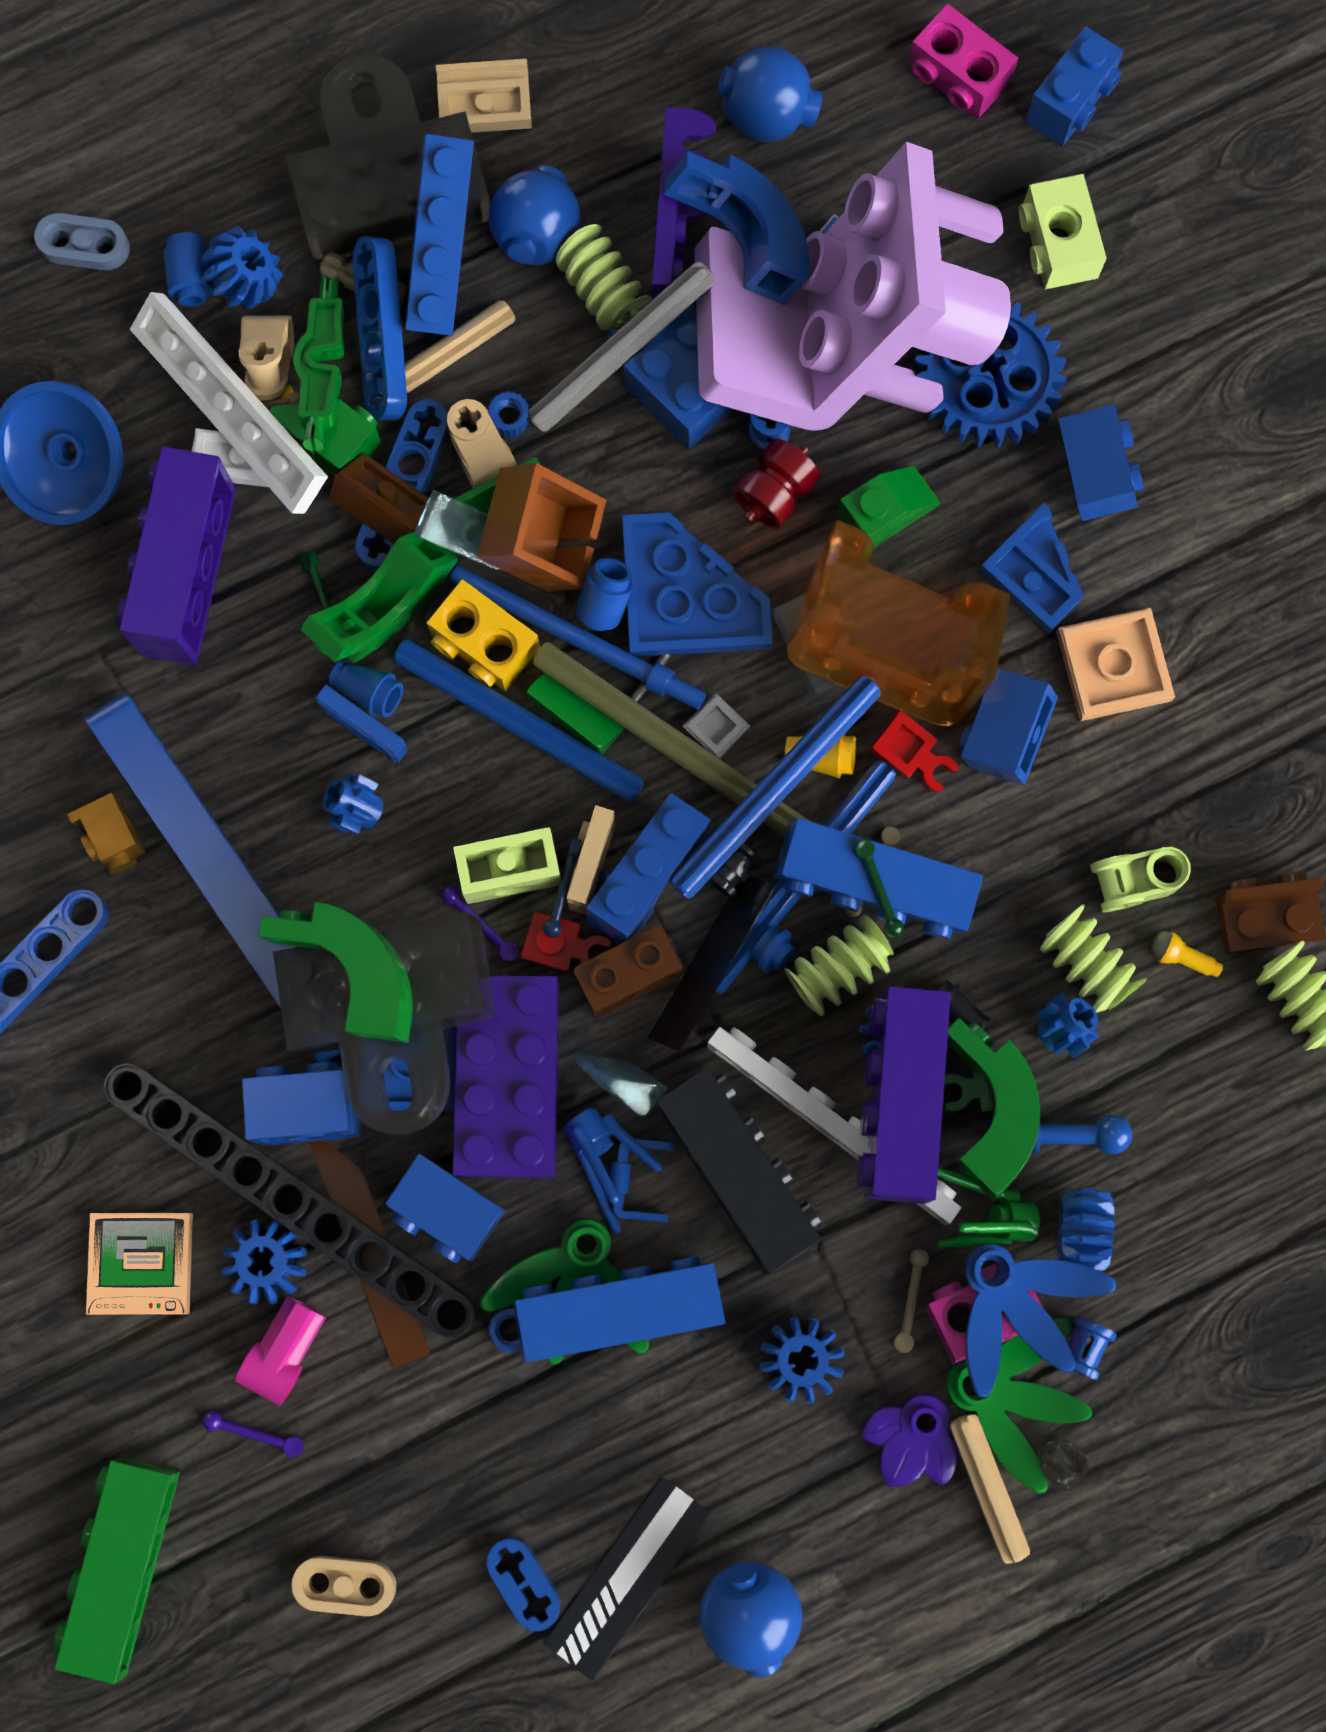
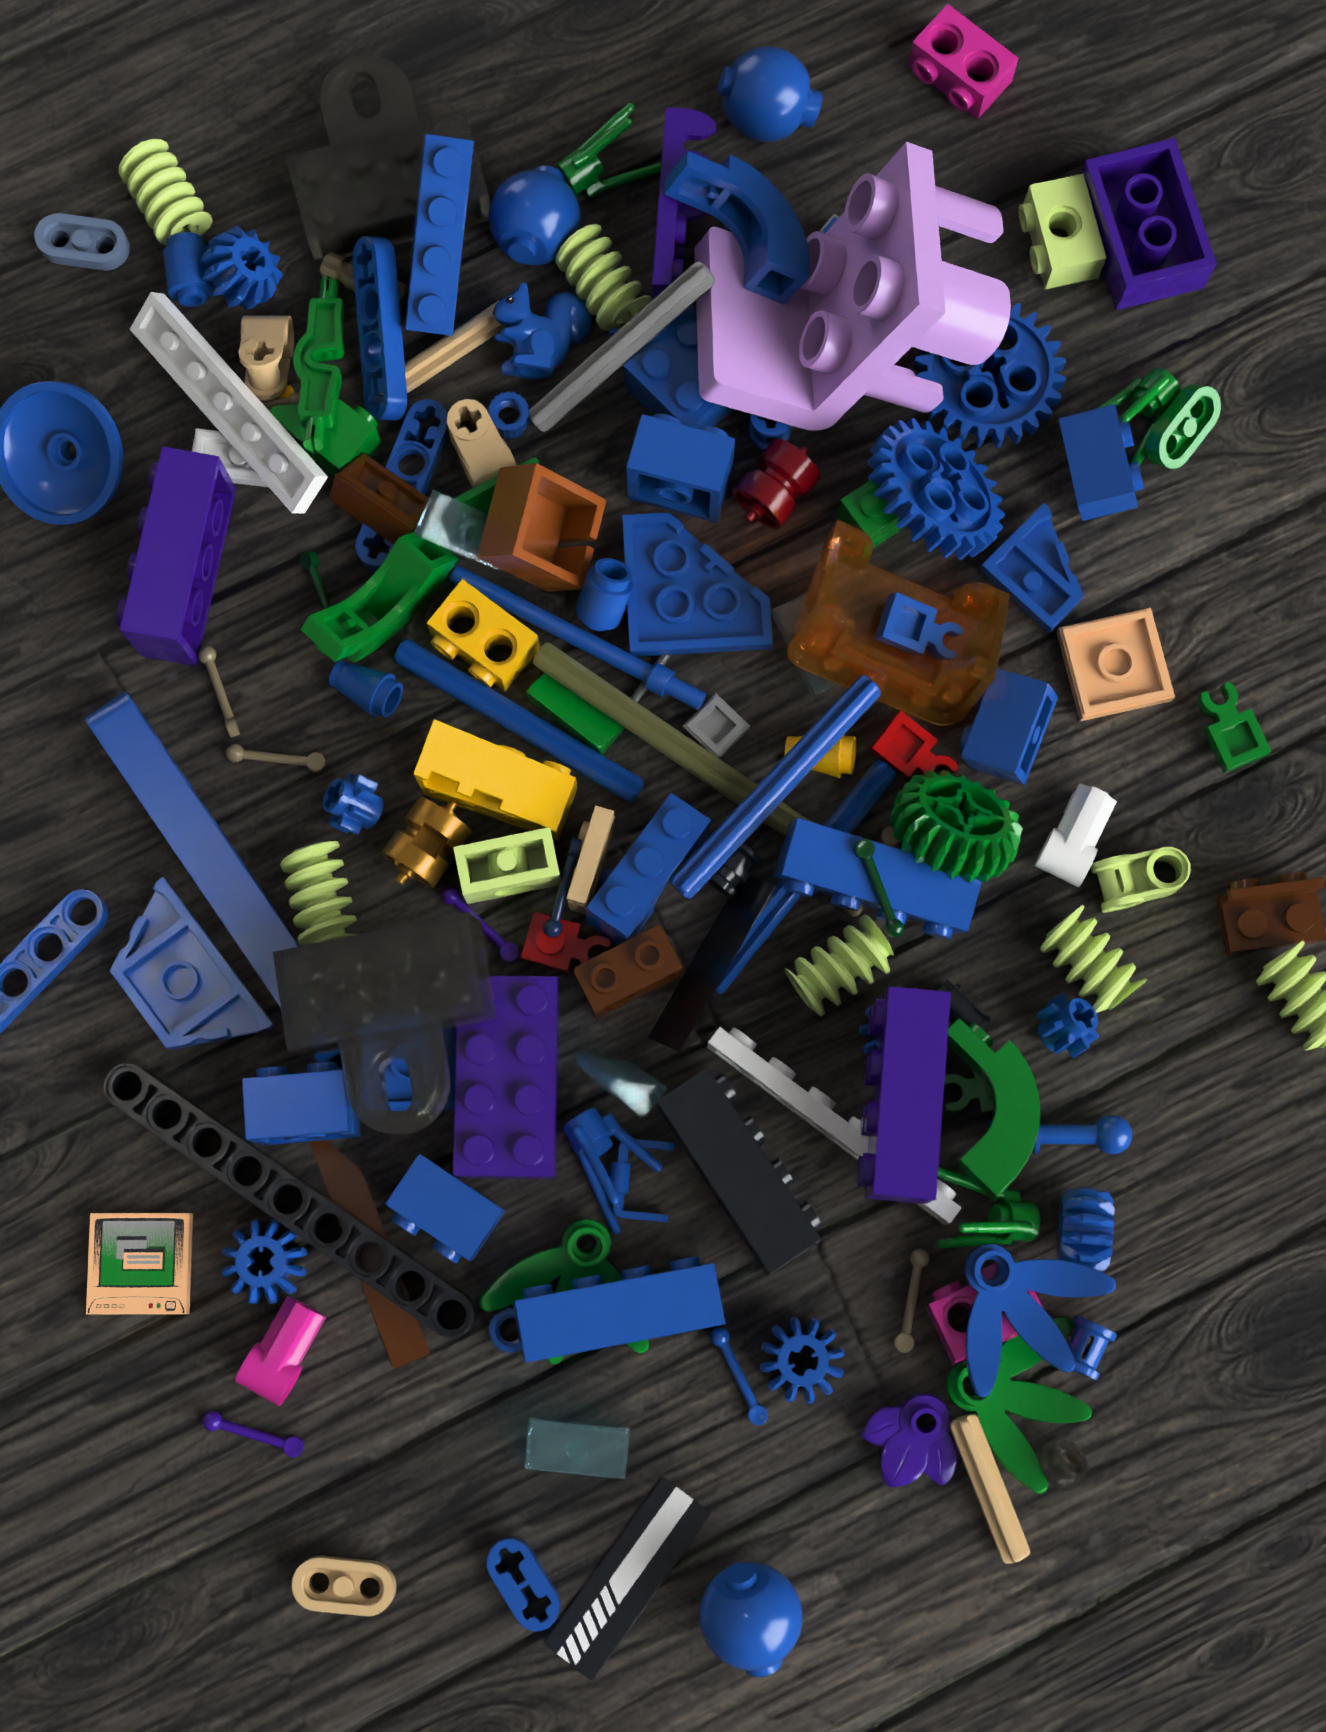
green brick [53,1457,180,1684] -> none
pearl gold brick [67,793,147,875] -> none
green arch [259,902,413,1043] -> none
blue tile [316,685,408,763] -> none
tan plate [436,59,532,135] -> none
blue plate [751,926,795,973] -> none
blue brick [1025,26,1124,147] -> none
yellow piece [1150,930,1223,978] -> none
none -> blue wing [110,877,276,1050]
none -> yellowish green piece [119,139,213,245]
none -> dark tan hinge [198,646,241,738]
none -> dark tan hinge [226,744,326,773]
none -> yellowish green piece [280,841,360,949]
none -> pearl gold wheel [381,796,472,888]
none -> yellow wedge [414,719,578,841]
none -> blue animal [492,283,593,380]
none -> clear light blue slope [525,1417,630,1479]
none -> green plant [556,103,661,199]
none -> blue brick [626,414,735,523]
none -> blue hinge [710,1327,768,1425]
none -> blue gear [867,418,1005,560]
none -> blue plate [874,592,964,660]
none -> green gear [889,770,1023,883]
none -> white piece [1034,783,1117,887]
none -> dark purple brick [1081,138,1217,310]
none -> green plant [1096,367,1181,466]
none -> green plate [1146,384,1221,469]
none -> green plate [1197,682,1272,774]

